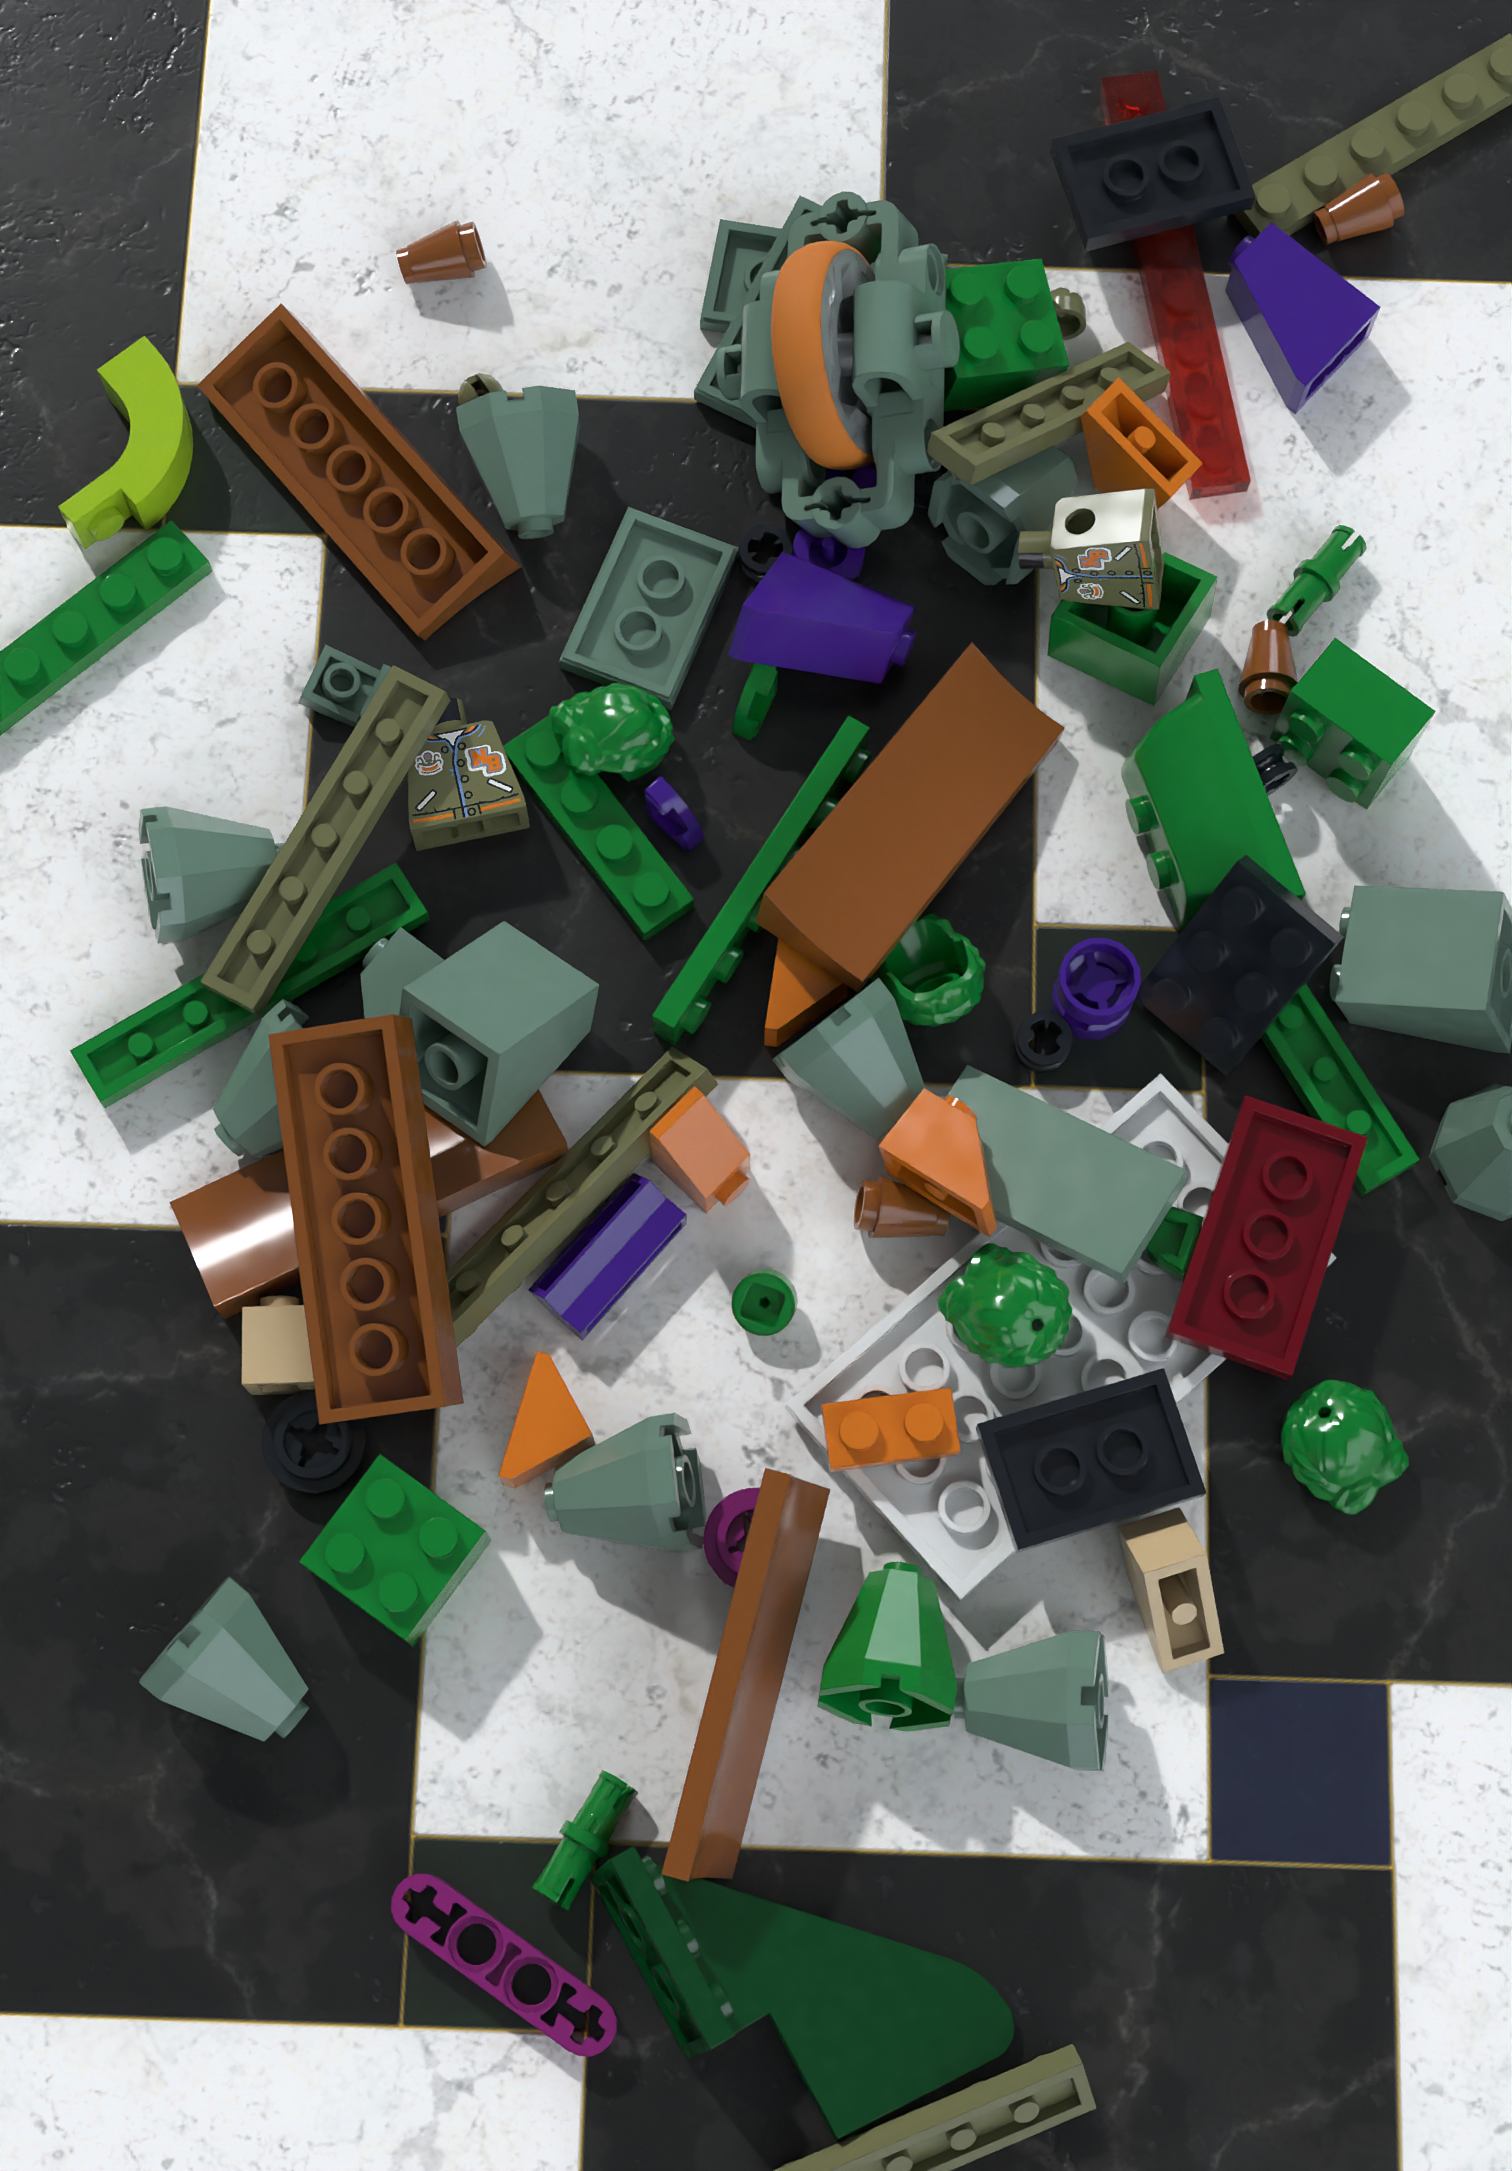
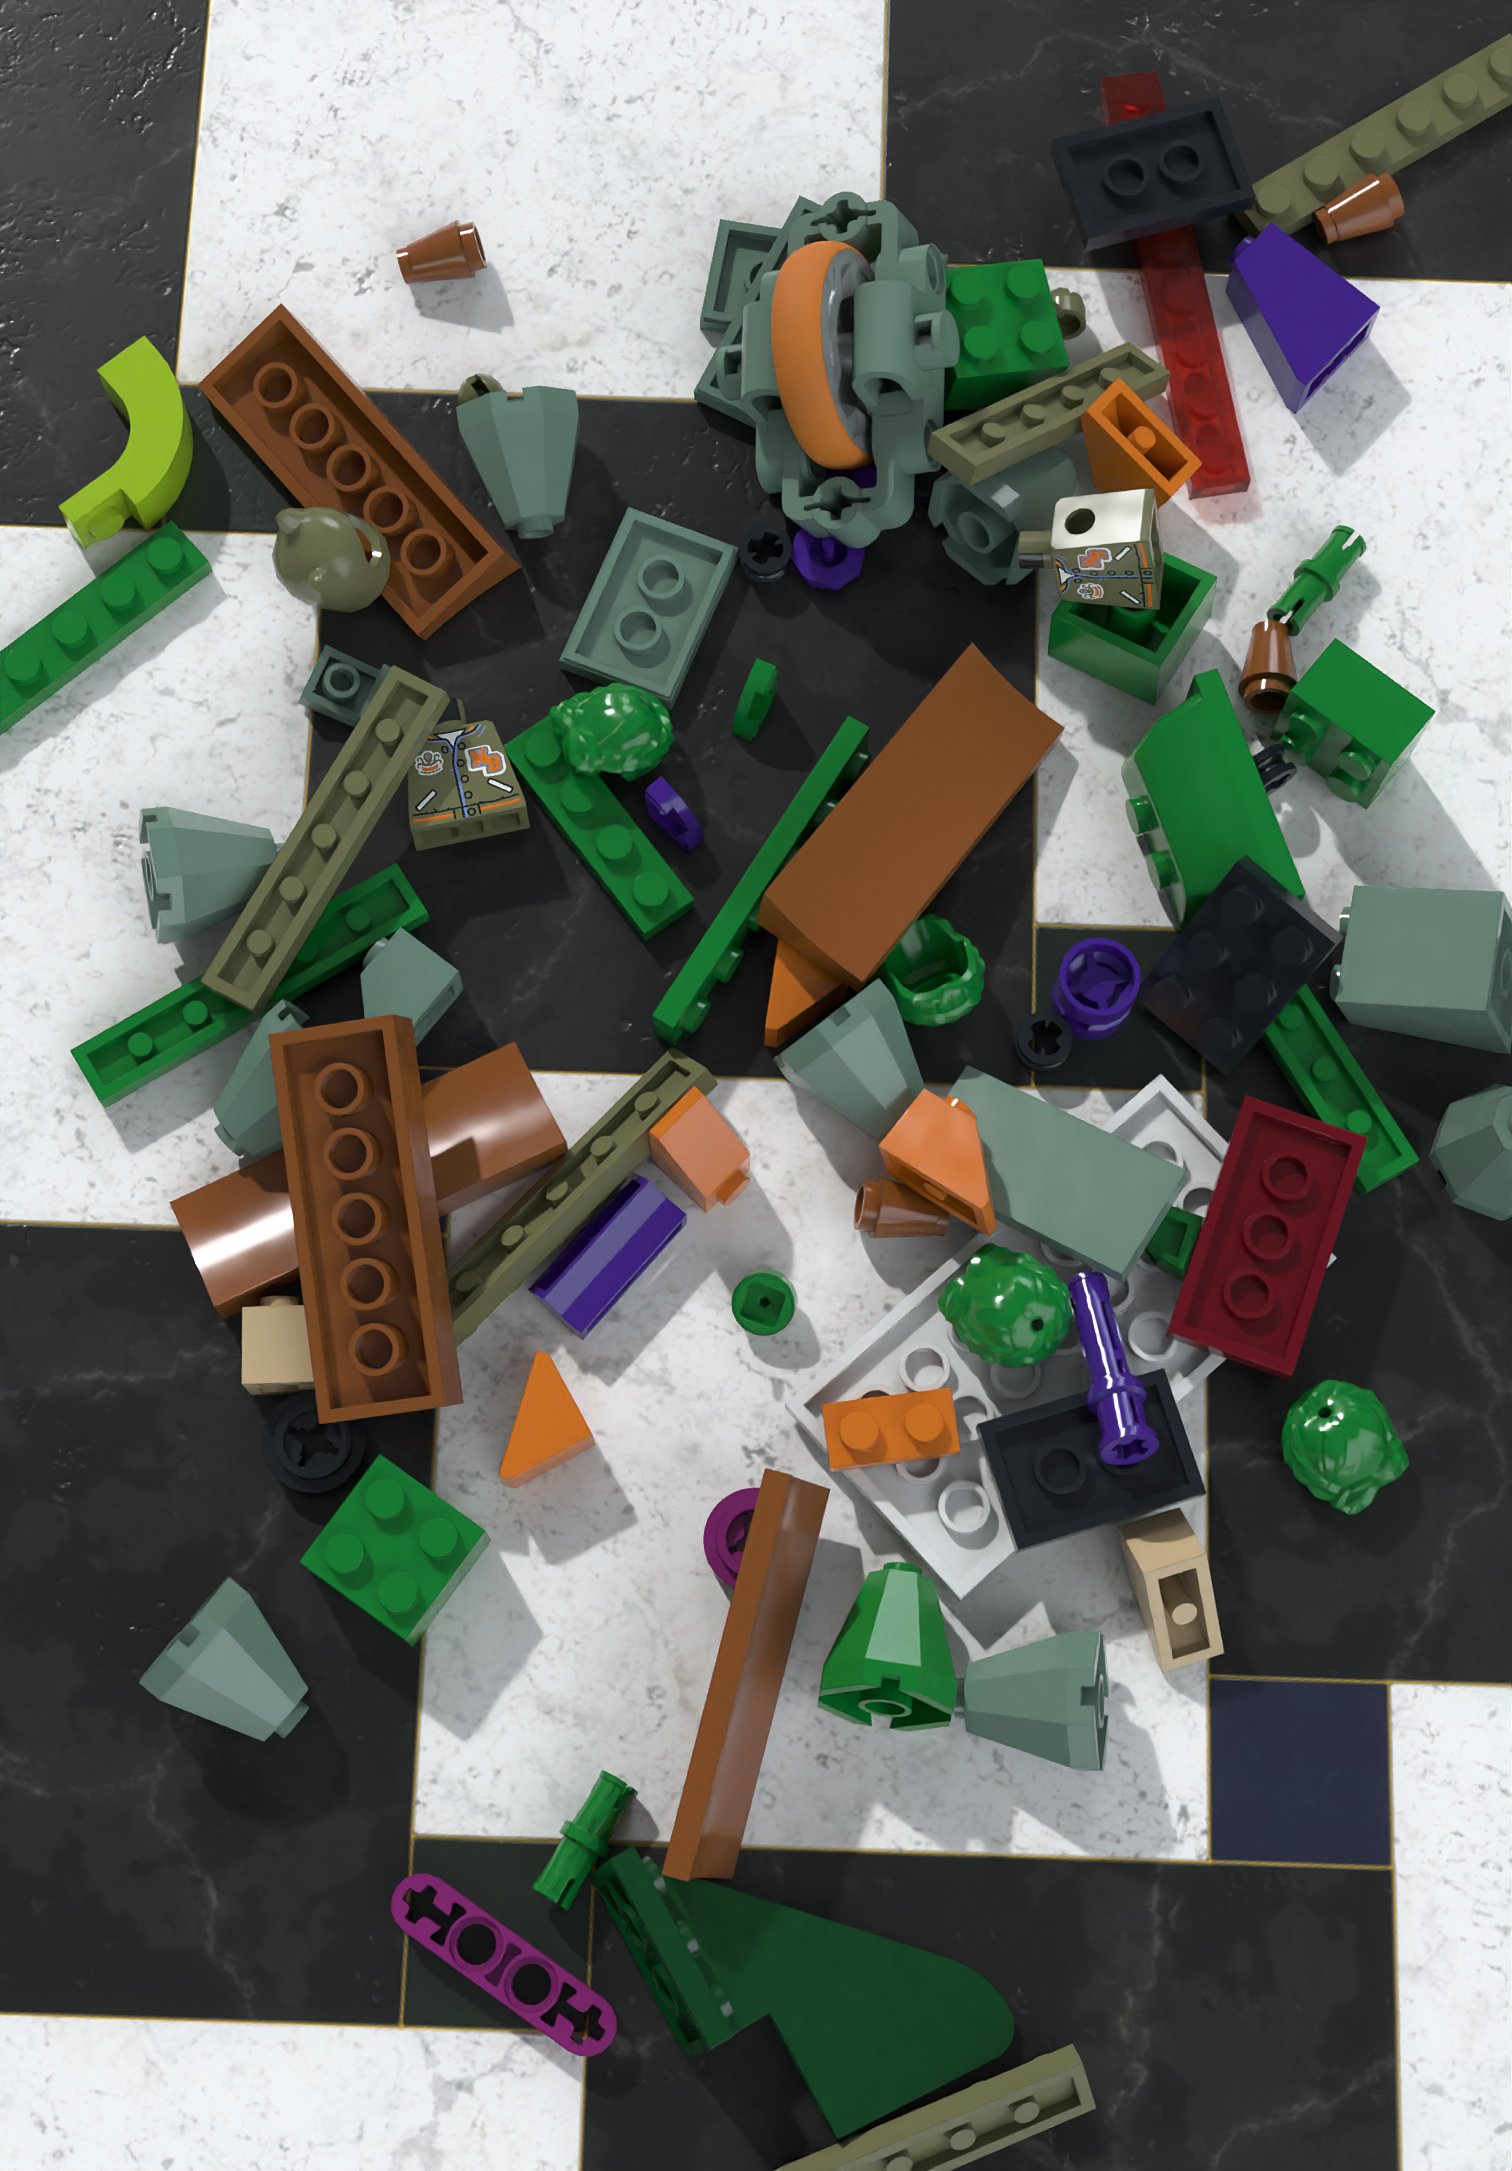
sand green slope [399,921,599,1147] -> none
sand green cone [544,1413,707,1553] -> none
dark purple slope [728,552,917,684] -> none
none -> olive piece [272,507,391,613]
none -> dark purple pin [1066,1271,1159,1465]

